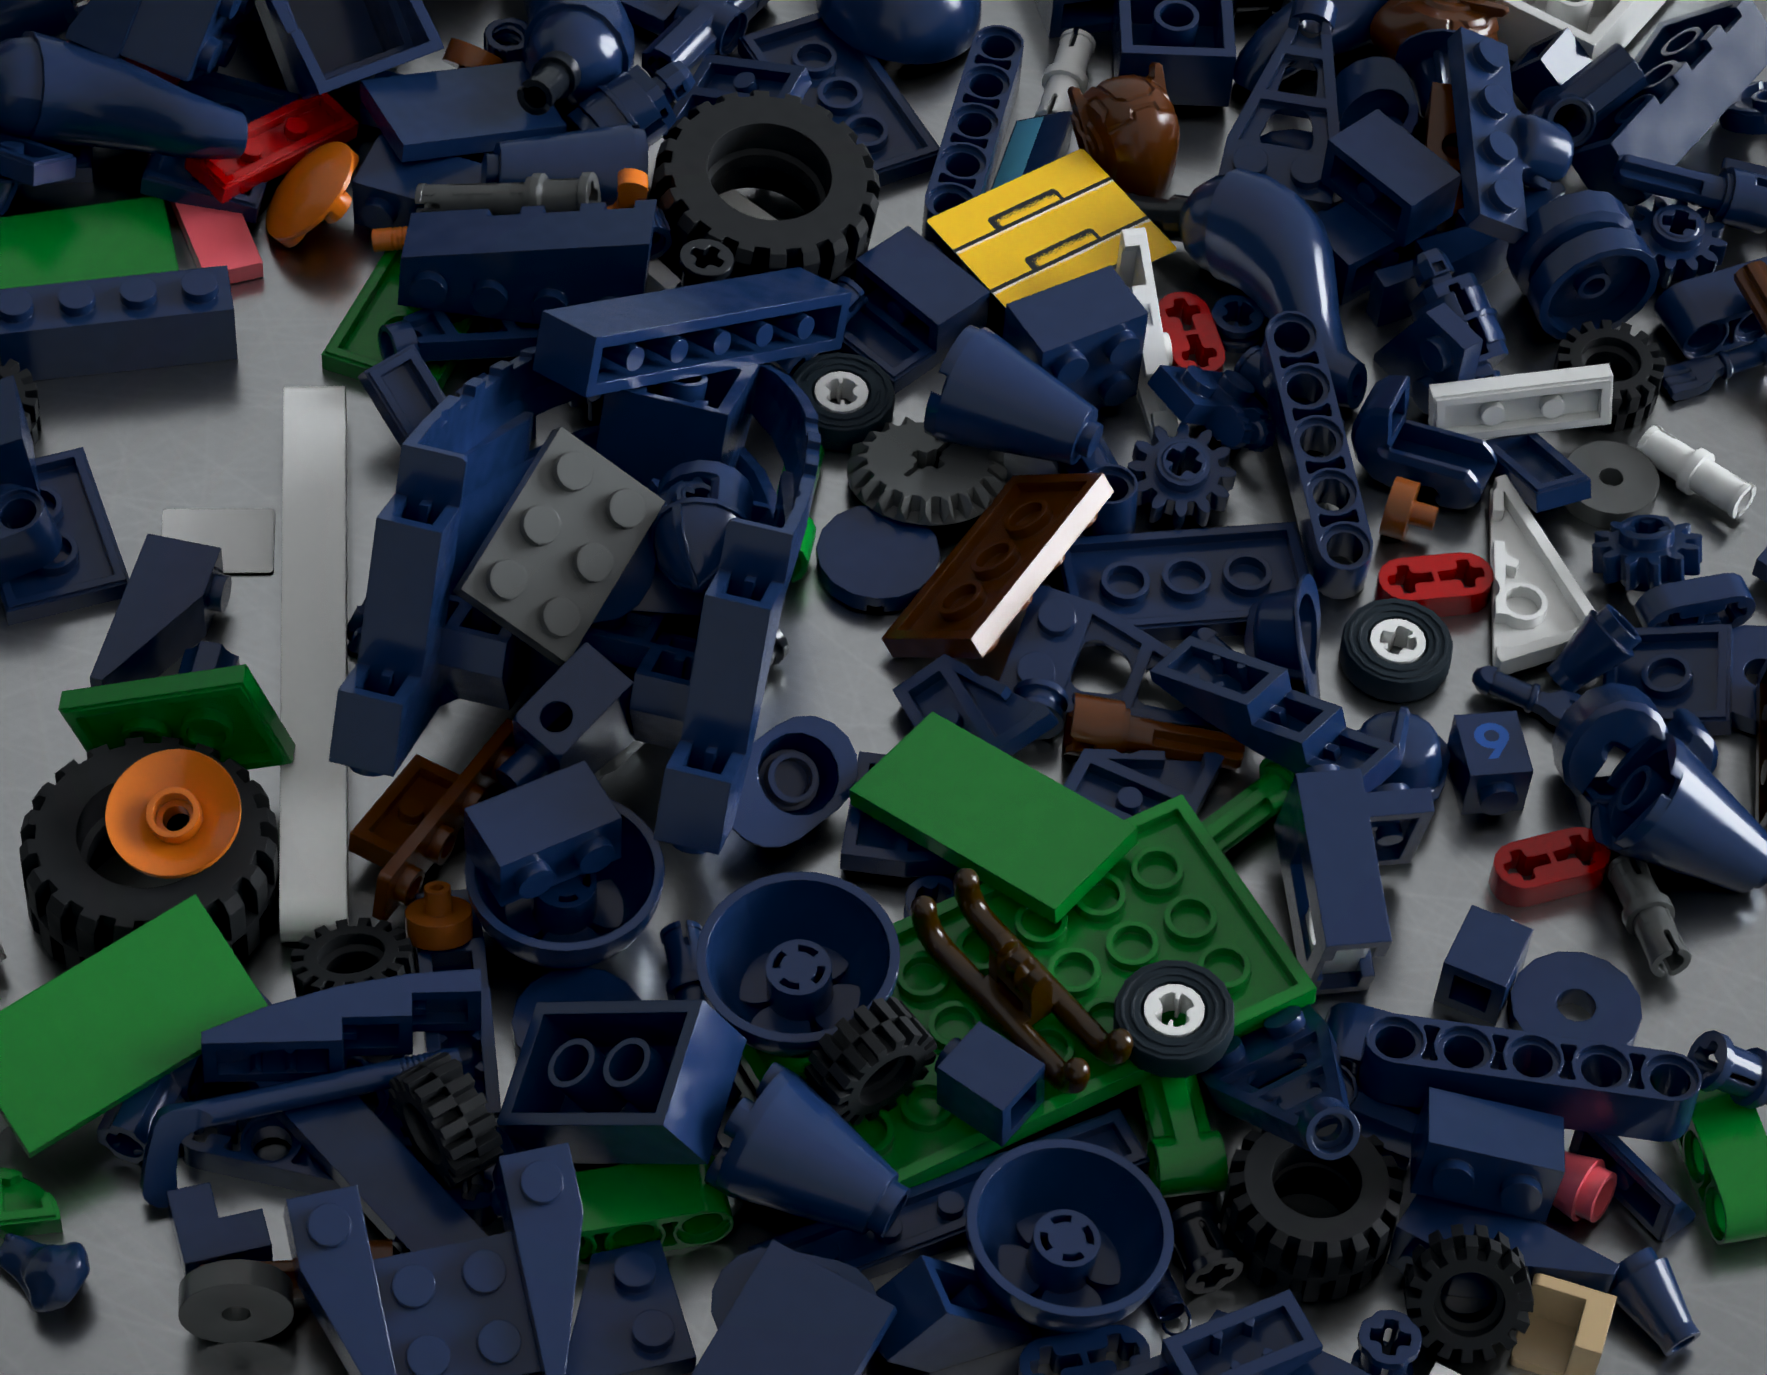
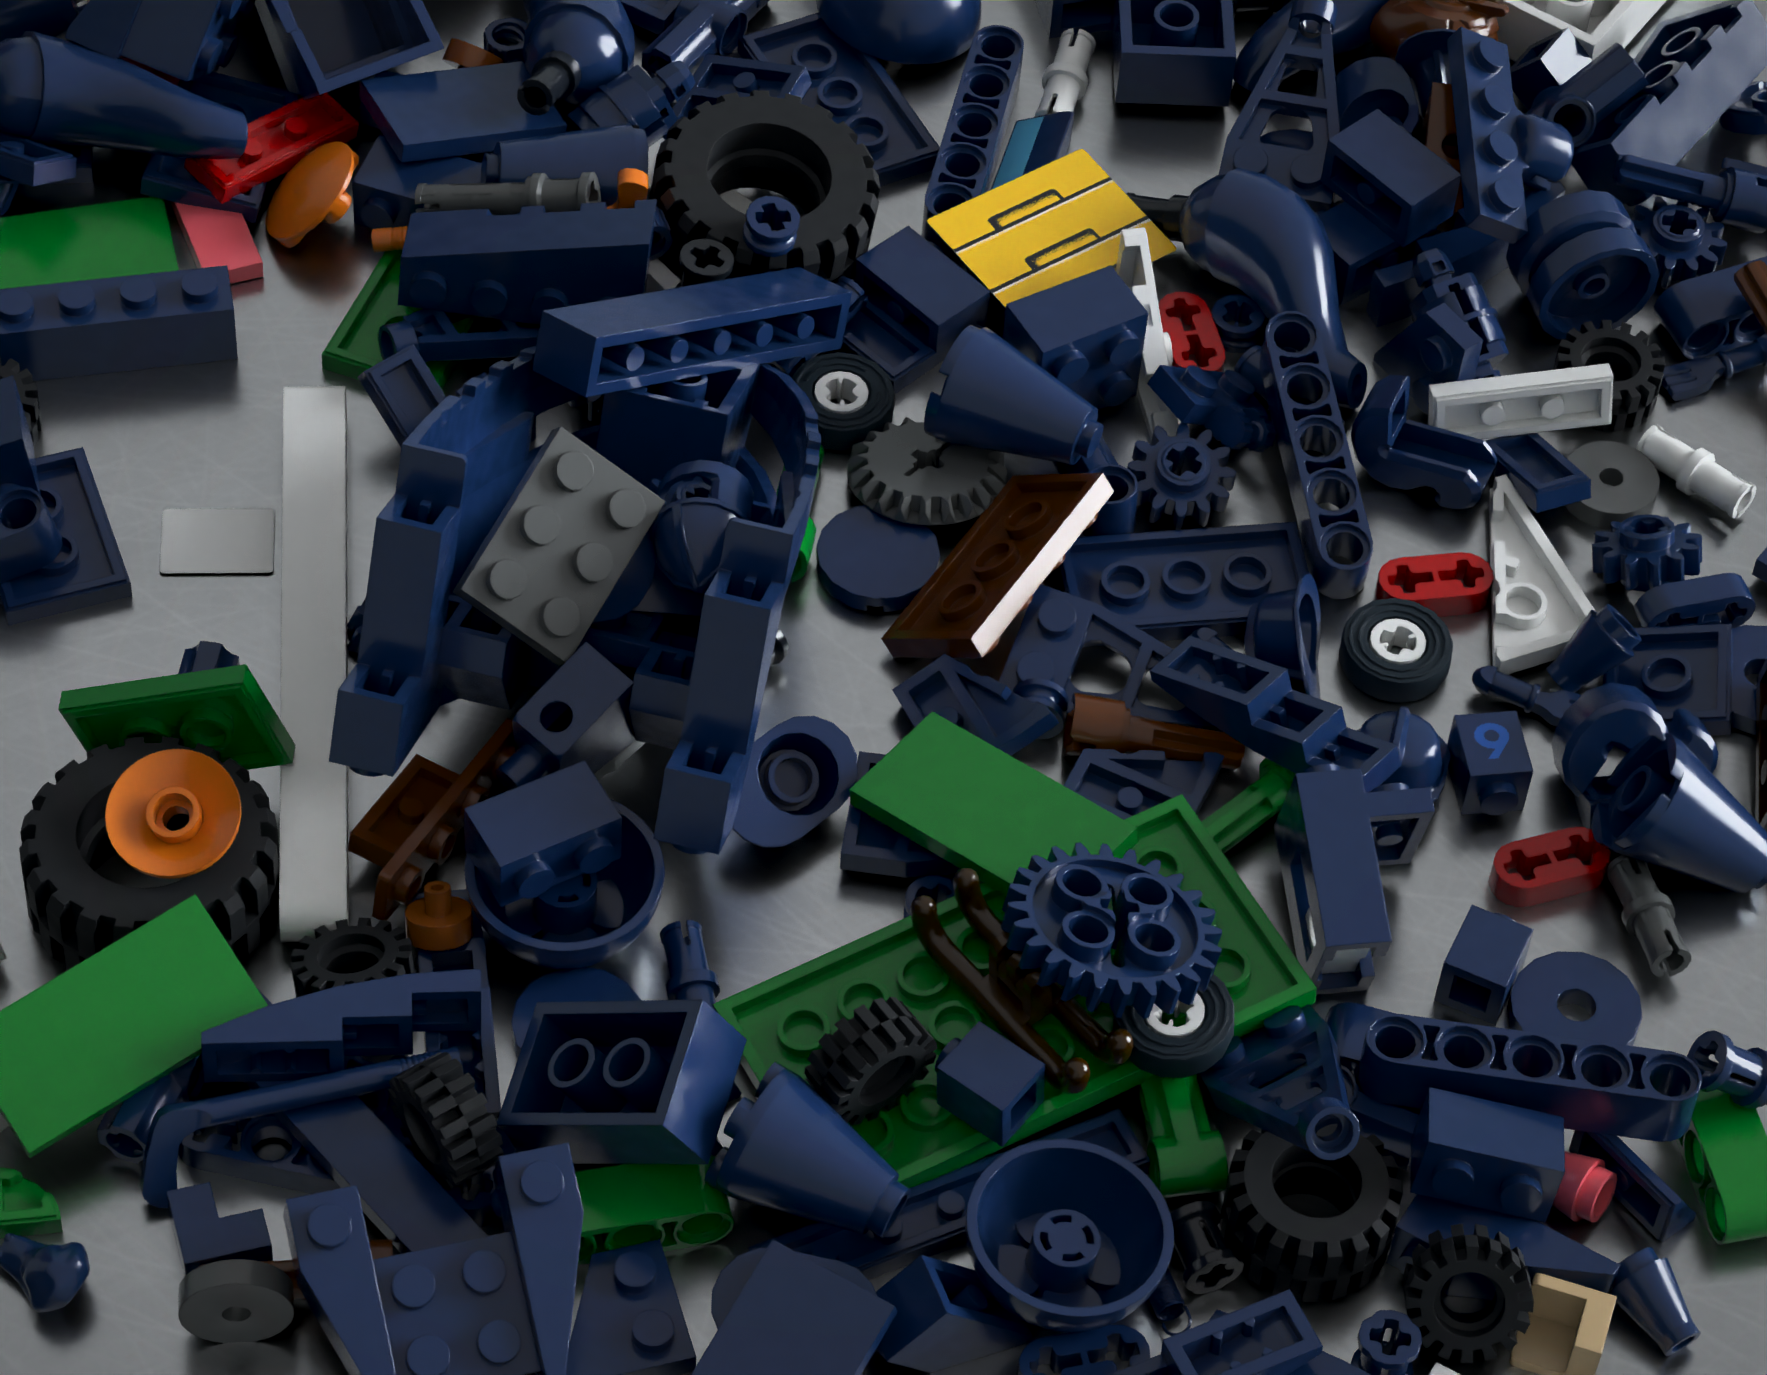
dark blue slope [90,534,232,687] -> none
dark blue piece [696,871,900,1058] -> none
reddish brown helmet [1067,62,1180,198] -> none
dark orange tile [1379,476,1439,541] -> none
none -> dark blue bush [742,196,800,257]
none -> dark blue gear [1001,842,1222,1019]

